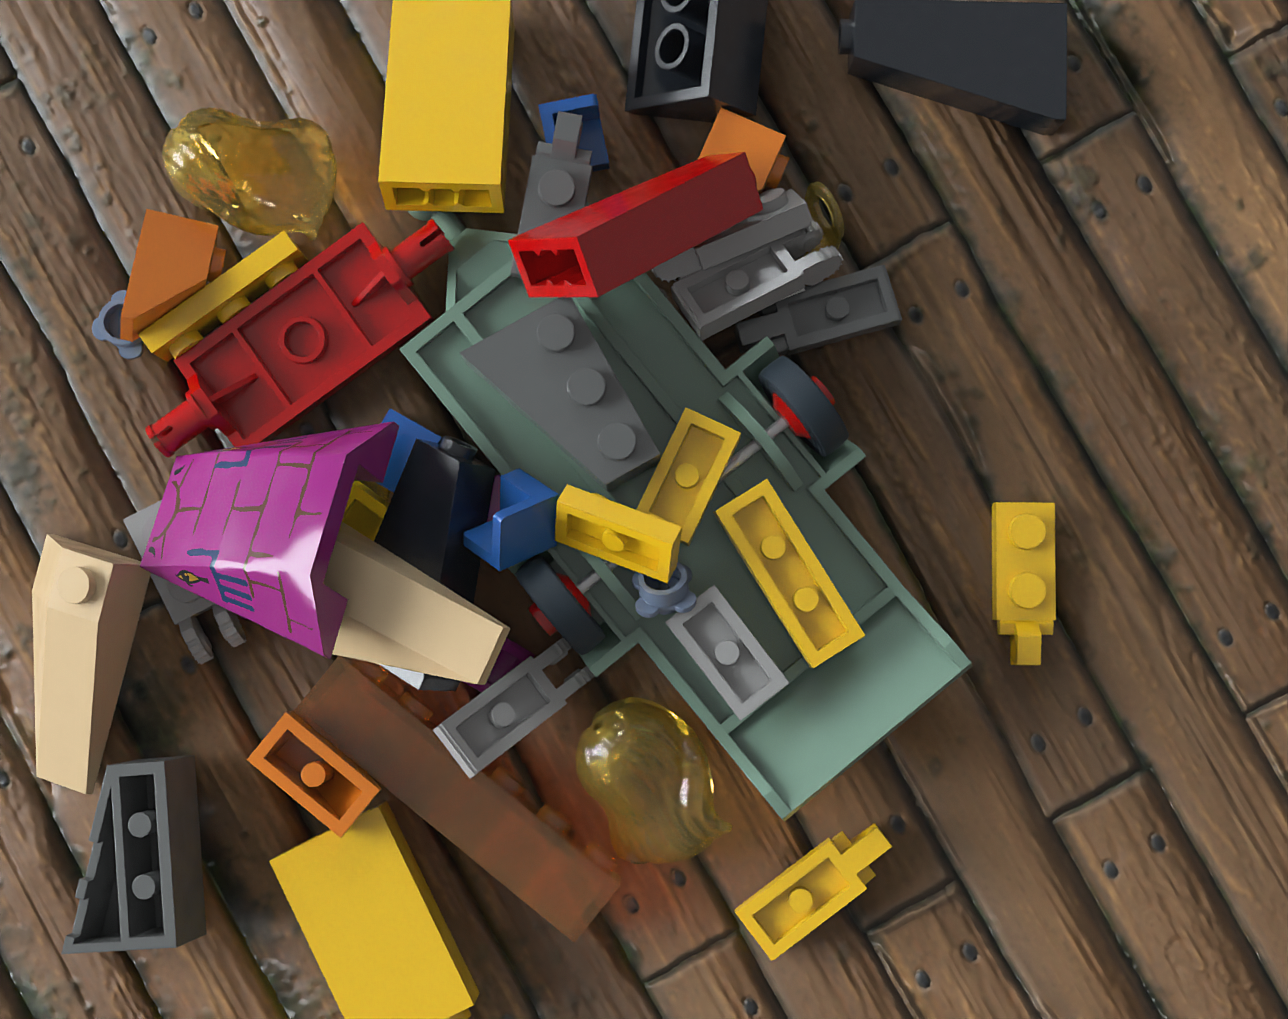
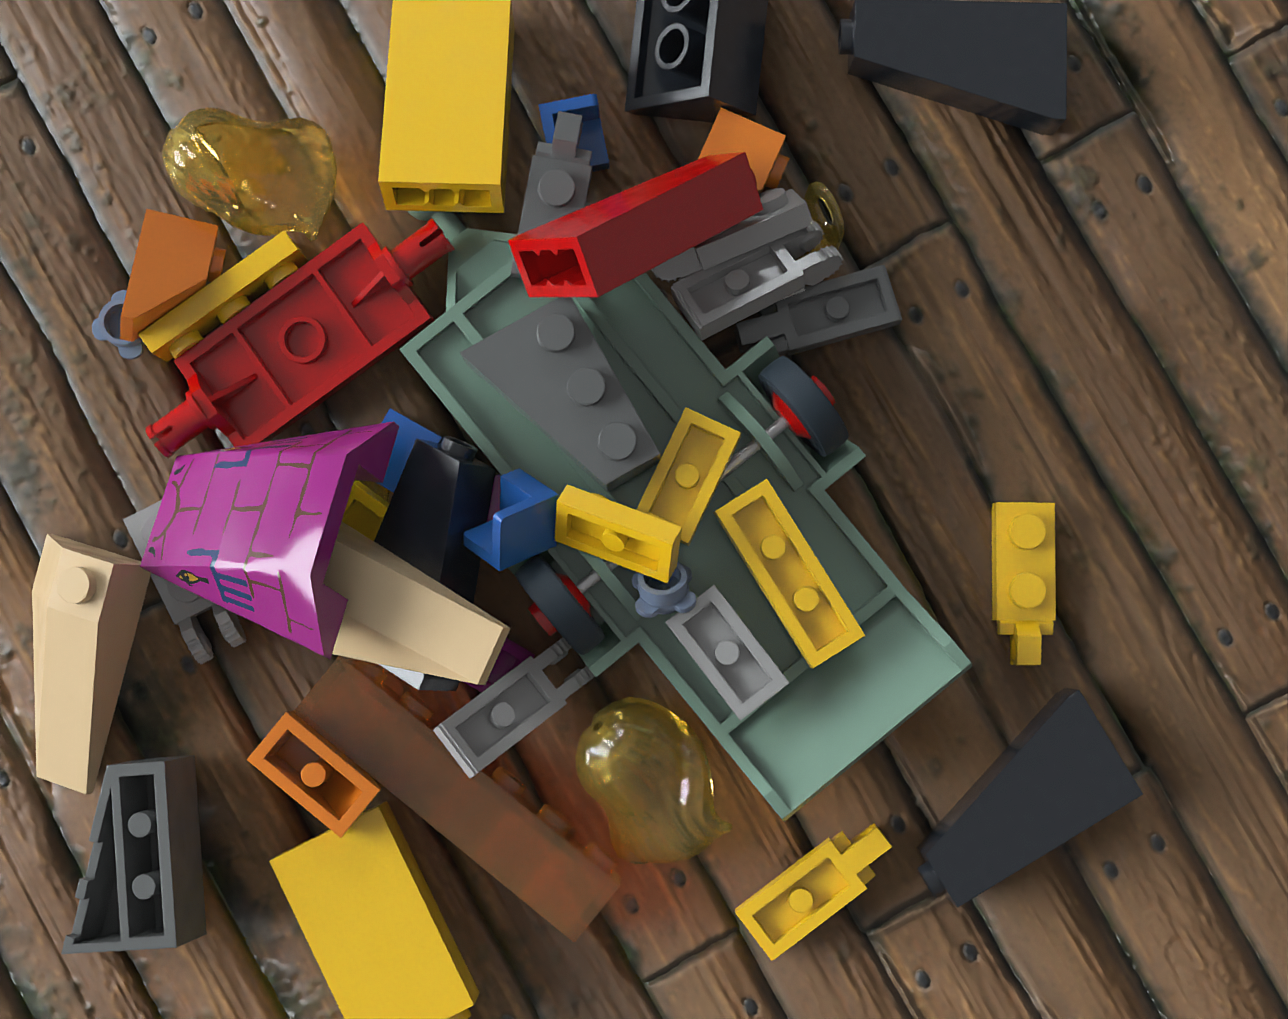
none -> black slope [917,688,1143,908]

